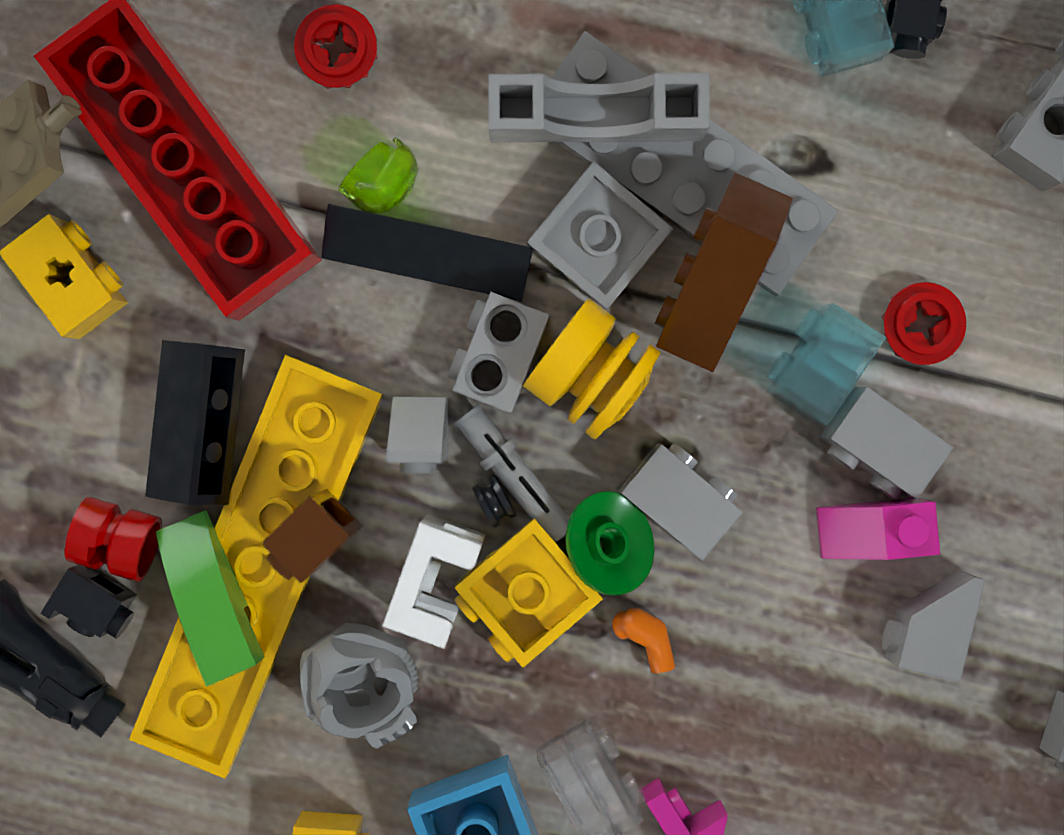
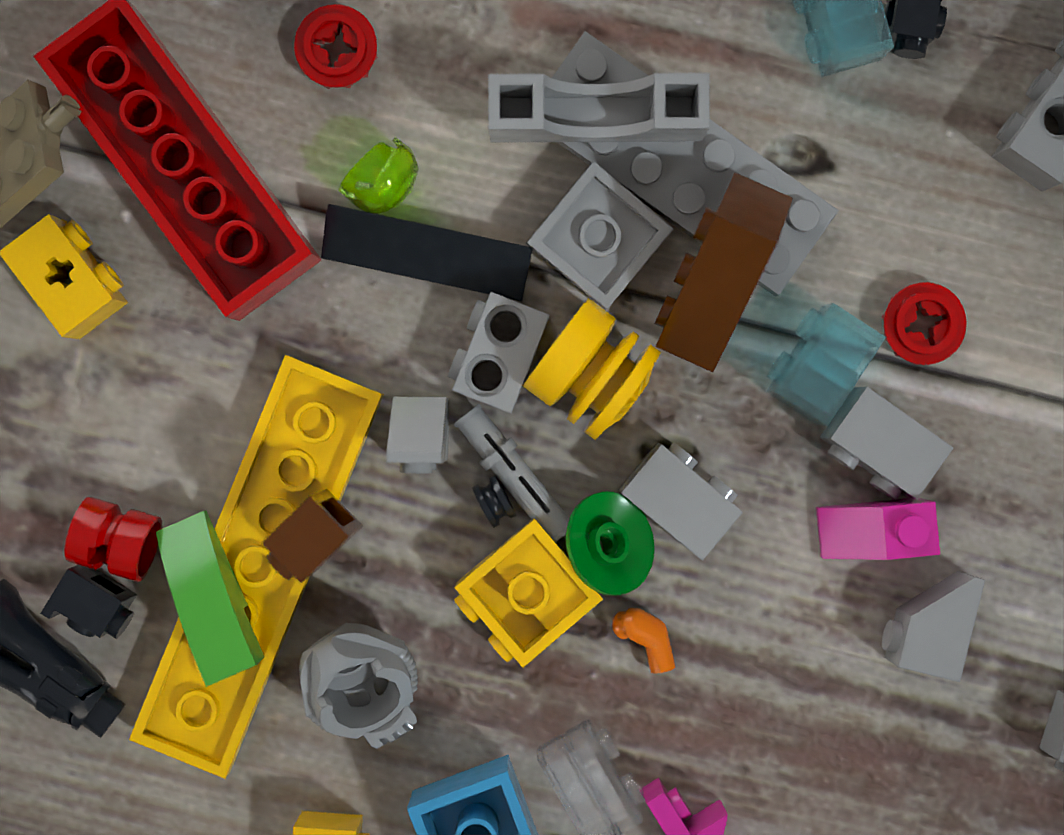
black brick [145,340,245,505] -> none
white panel [383,514,486,648] -> none

